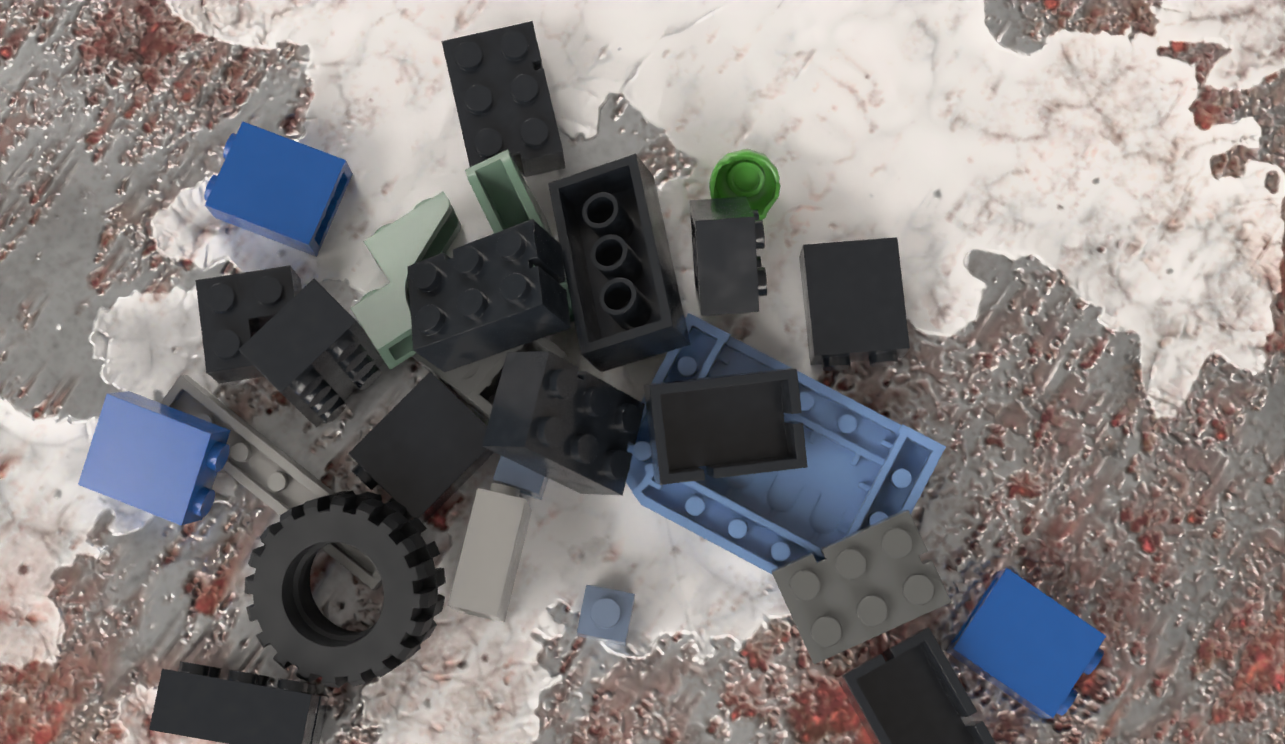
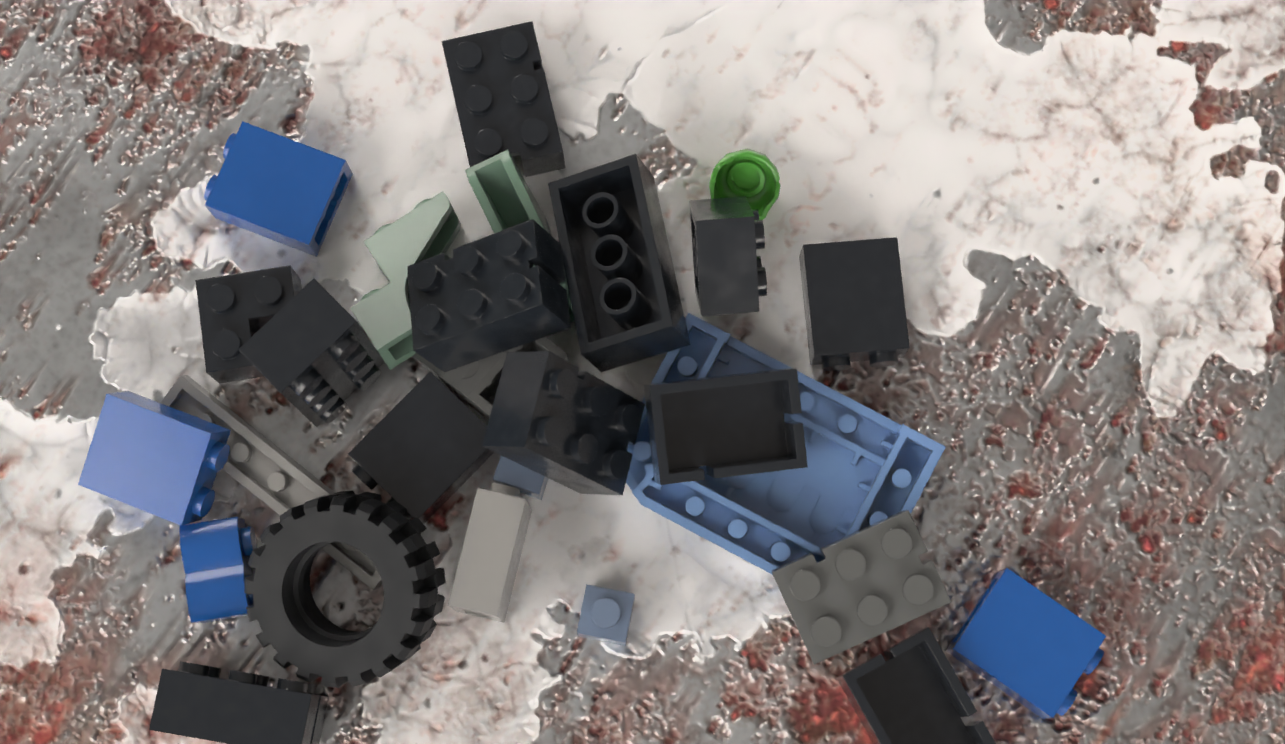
none -> blue brick [179,516,257,624]

